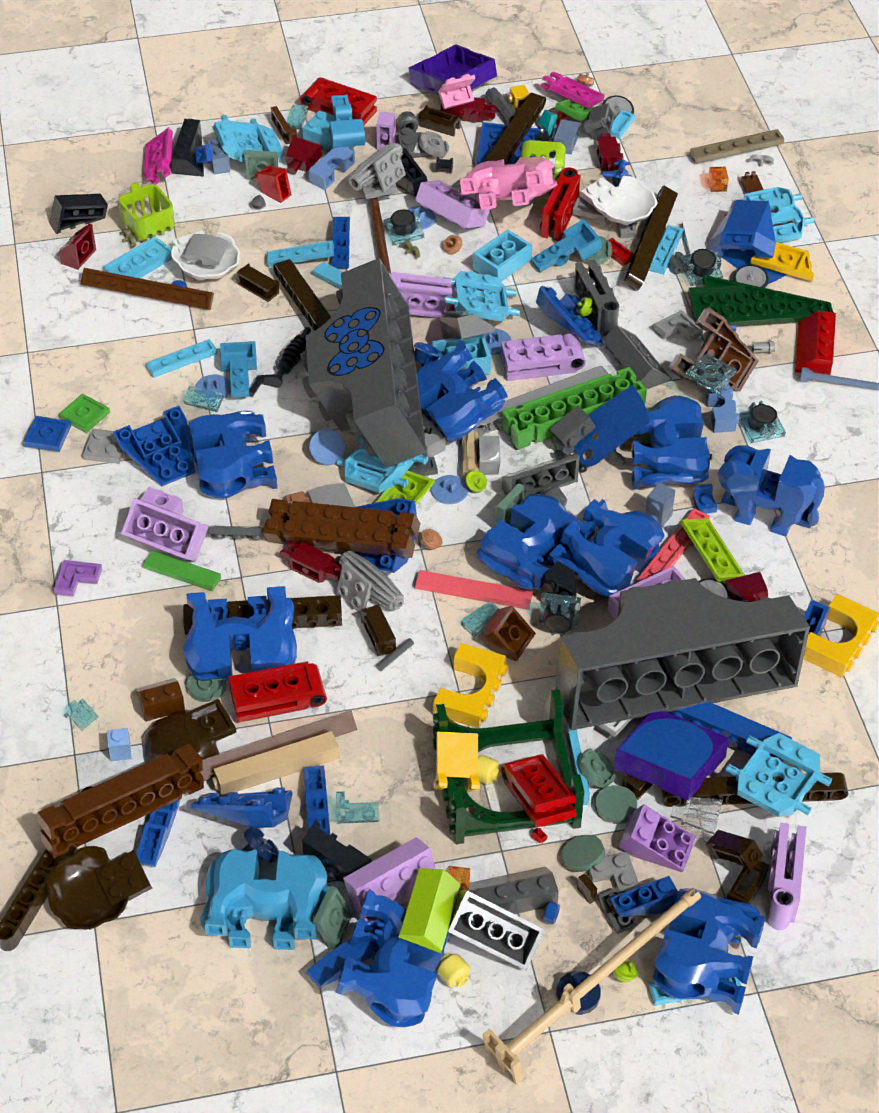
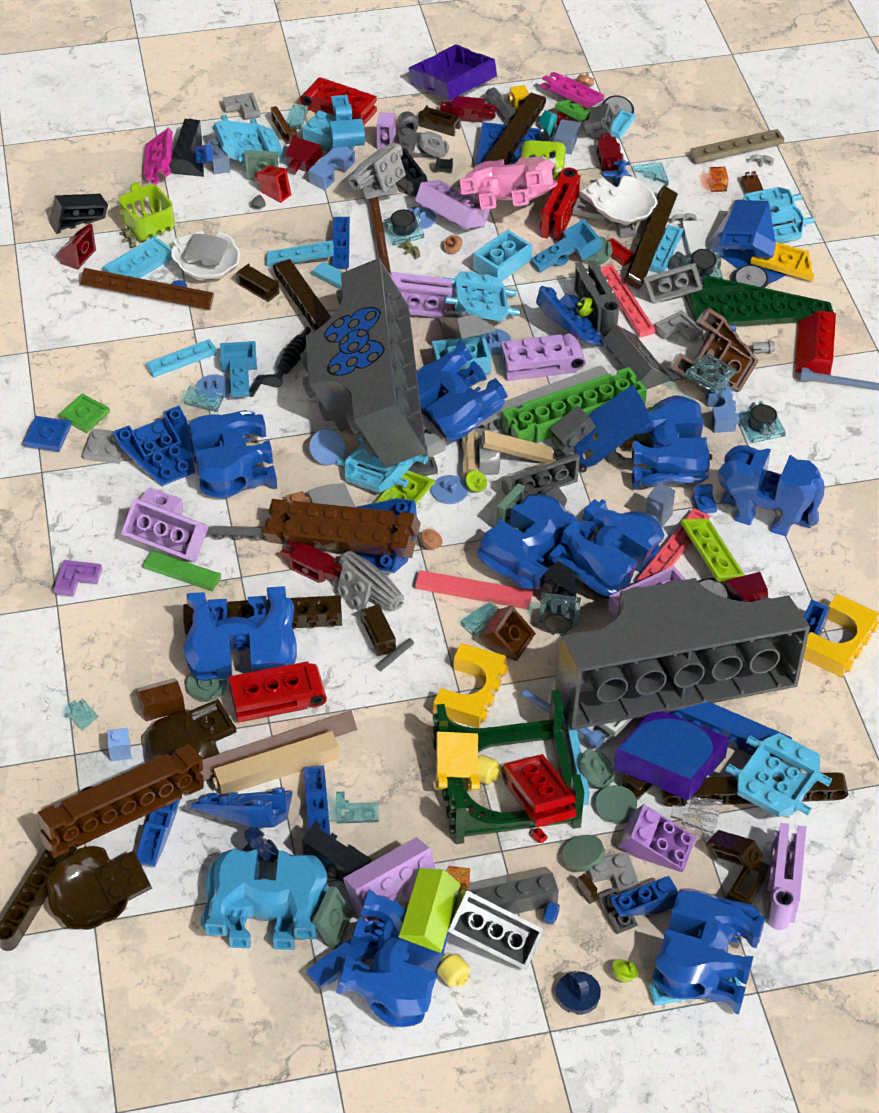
blue piece [414,342,443,367] -> none
bright pink bracket [438,74,476,109] -> none
tan piece [483,888,701,1085] -> none
none -> light grey plate [223,92,260,119]
none -> tan tile [482,430,553,462]
none -> medium blue piece [521,689,606,748]
none -> coral tile [601,264,656,338]
none -> clear light blue tile [632,162,669,186]
none -> light grey slope [644,263,702,304]
none -> light grey piece [672,213,697,222]

